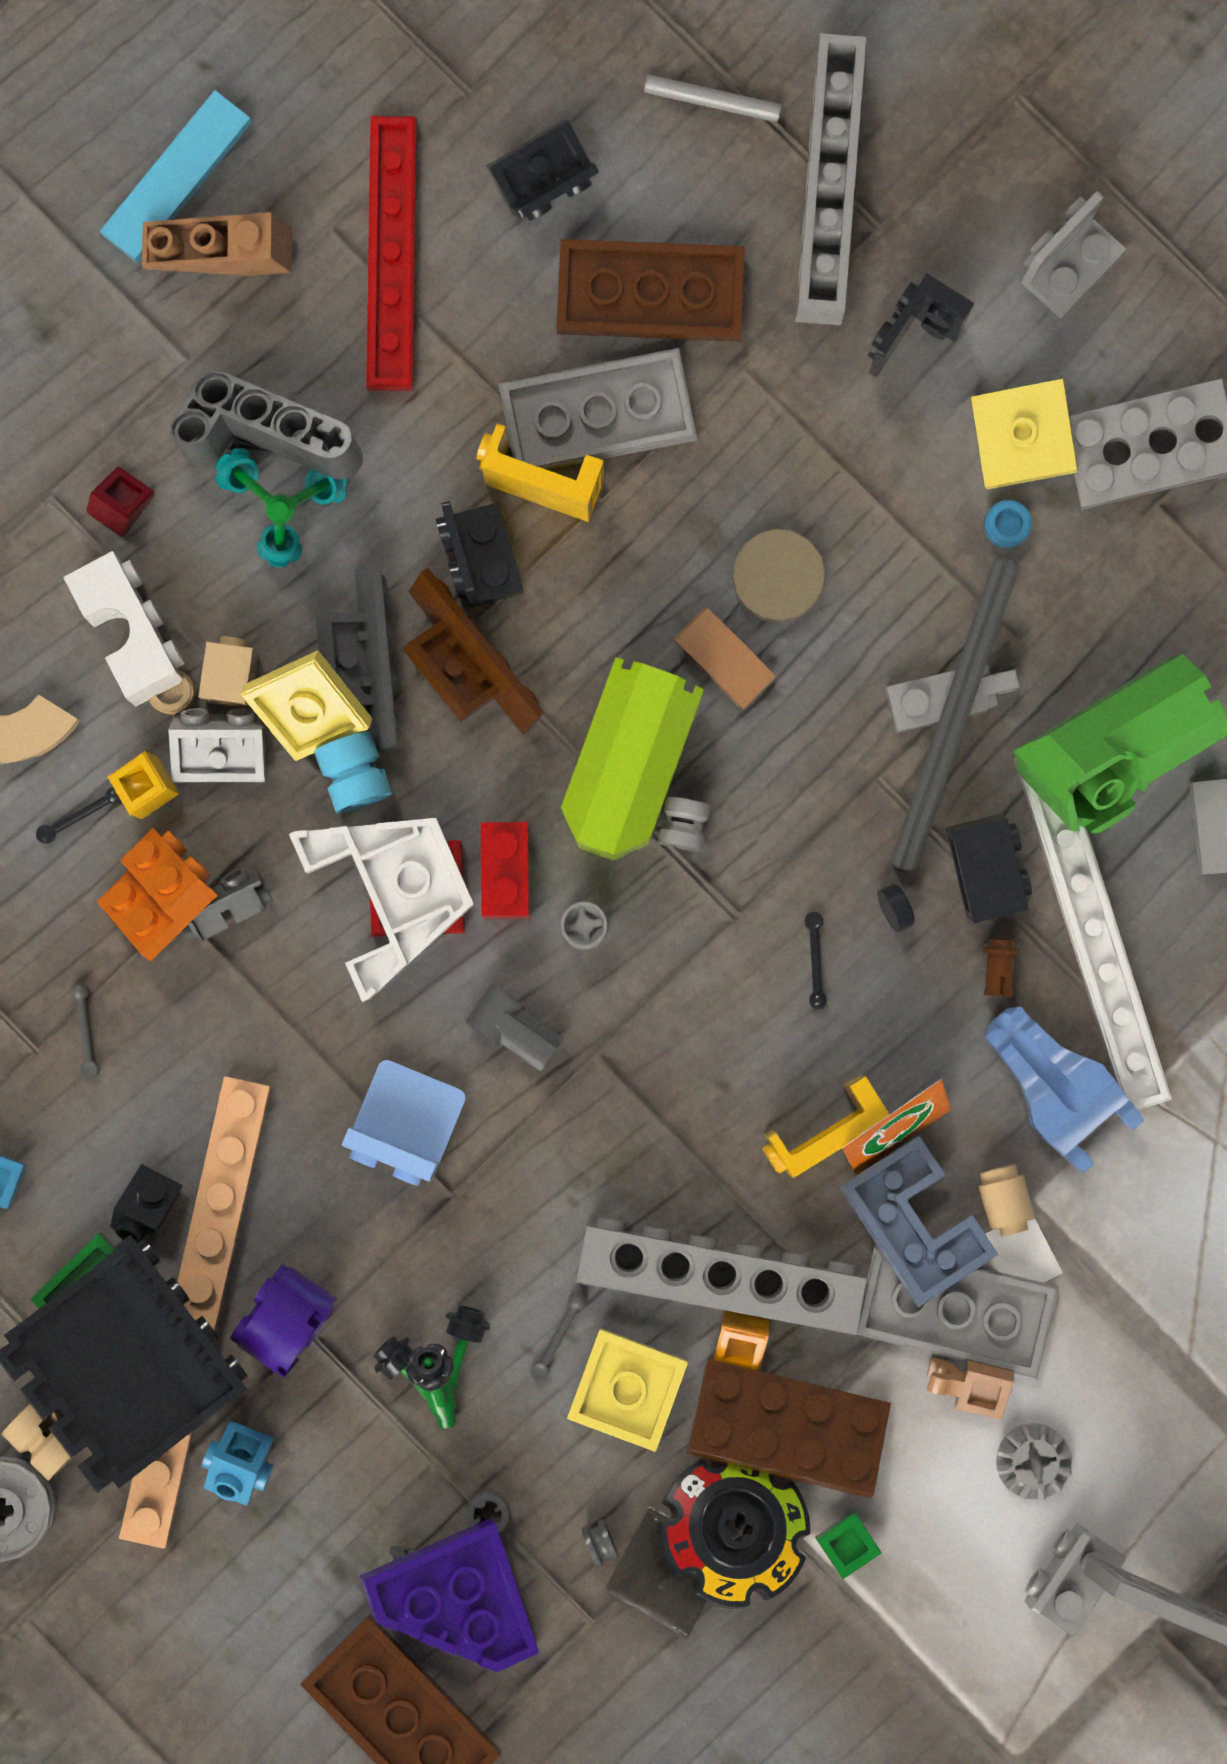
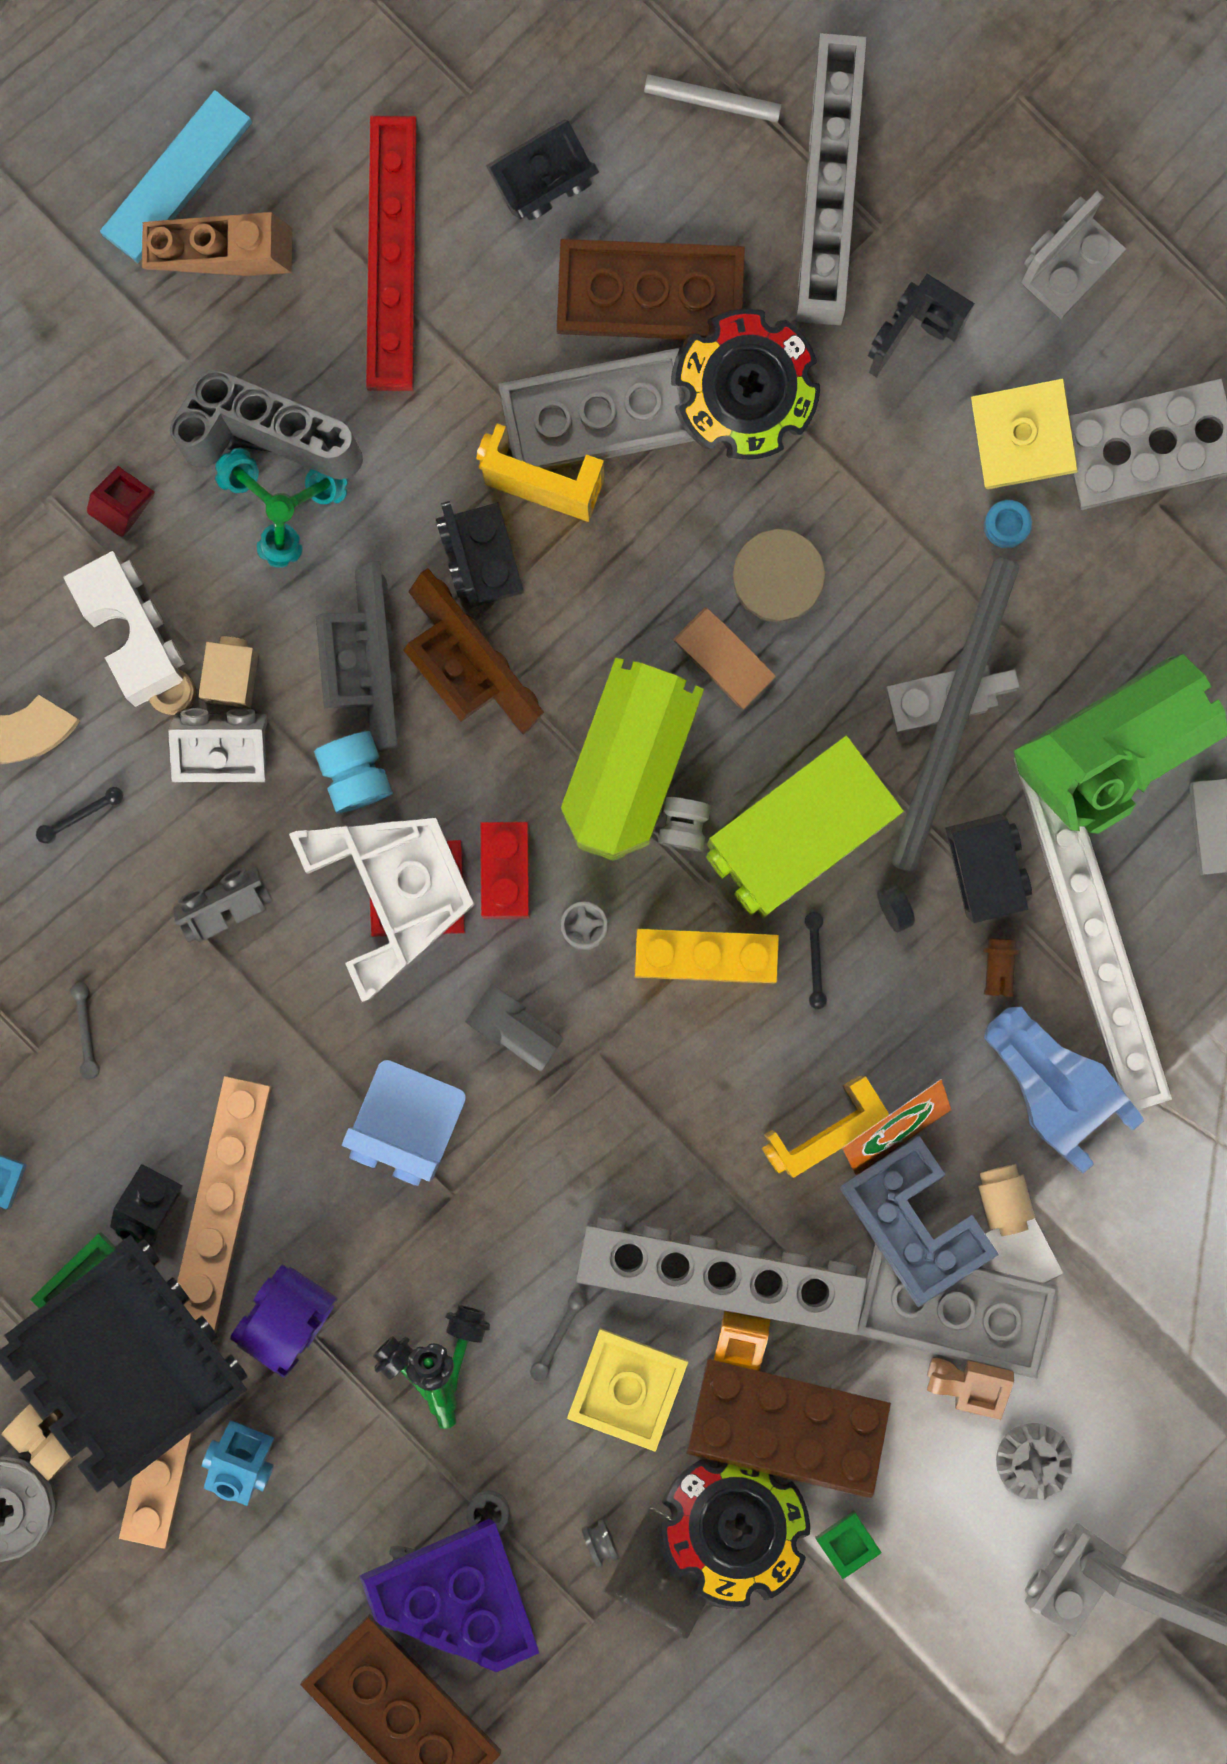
orange plate [97,828,218,962] -> none
yellow slope [108,751,180,819] -> none
light yellow plate [240,650,373,761] -> none
none -> yellow brick [635,929,779,984]
none -> black piece [671,309,820,460]
none -> lime brick [706,735,904,919]

